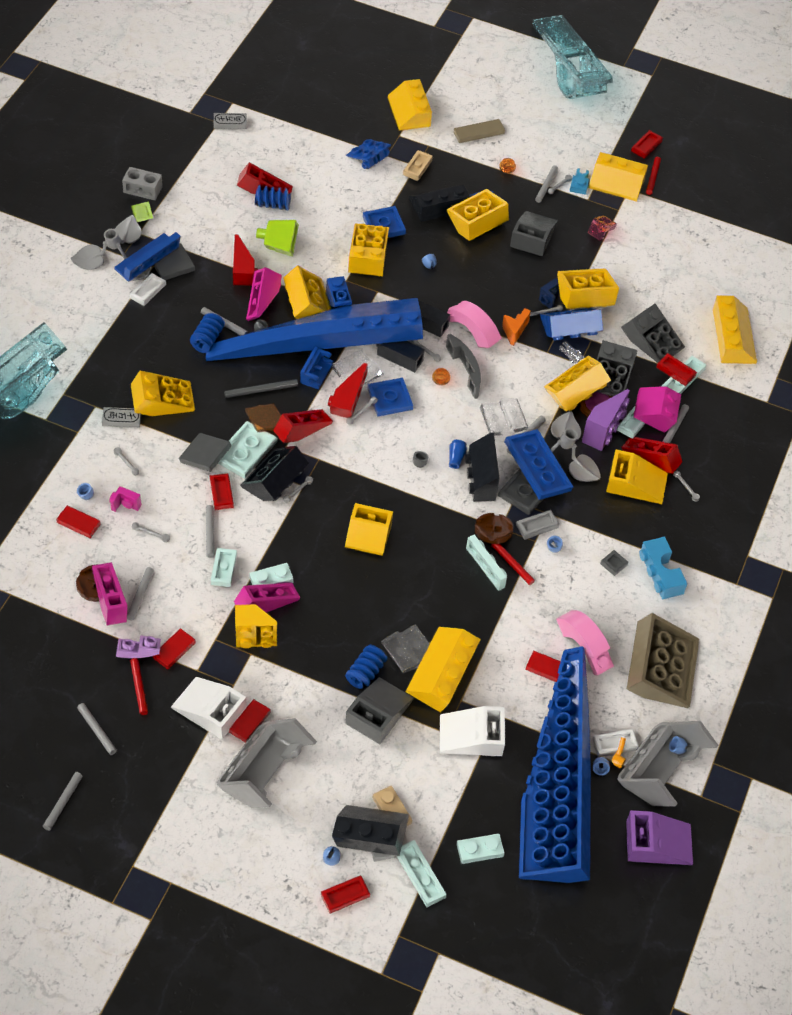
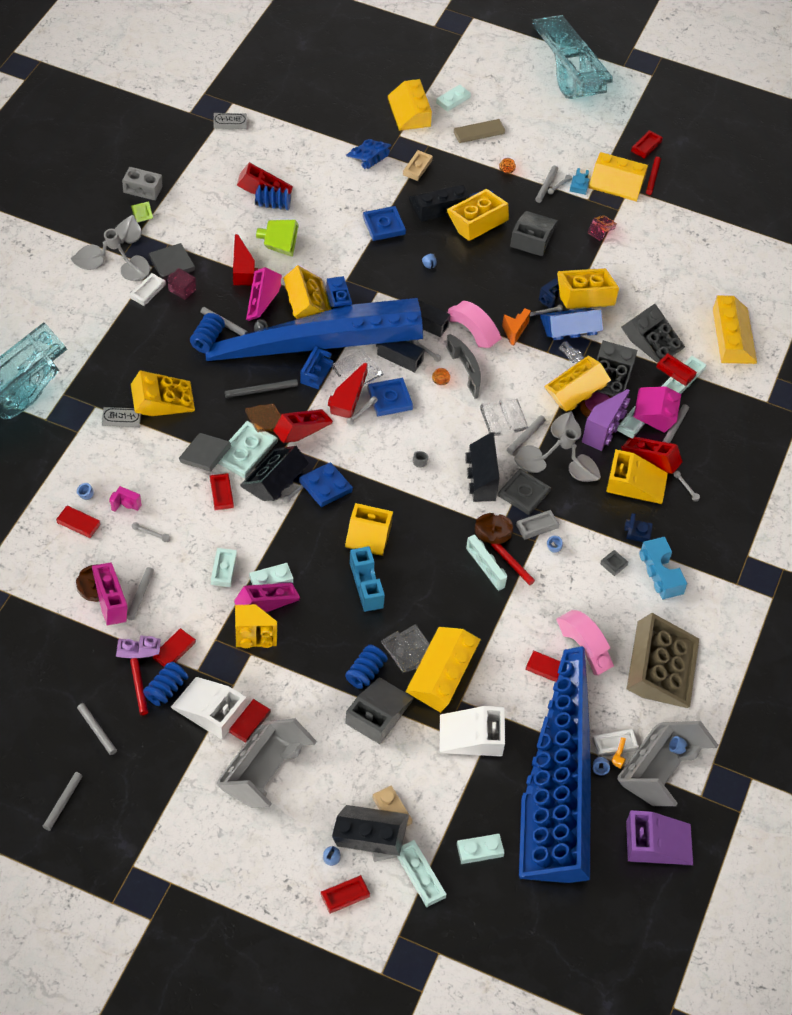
blue panel [114,232,181,282] -> none
light grey hinge [114,447,139,475] -> none
light grey bar [206,505,214,558] -> none
yellow slope [348,223,389,276] -> none
blue cone [449,439,468,469] -> none
blue plate [504,429,573,500] -> none
none -> blue piece [143,662,189,706]
none -> clear pink brick [167,268,196,300]
none -> blue plate [299,462,353,507]
none -> dark azure arch [350,546,385,612]
none -> light aqua plate [436,85,471,112]
none -> dark blue bracket [624,513,653,542]

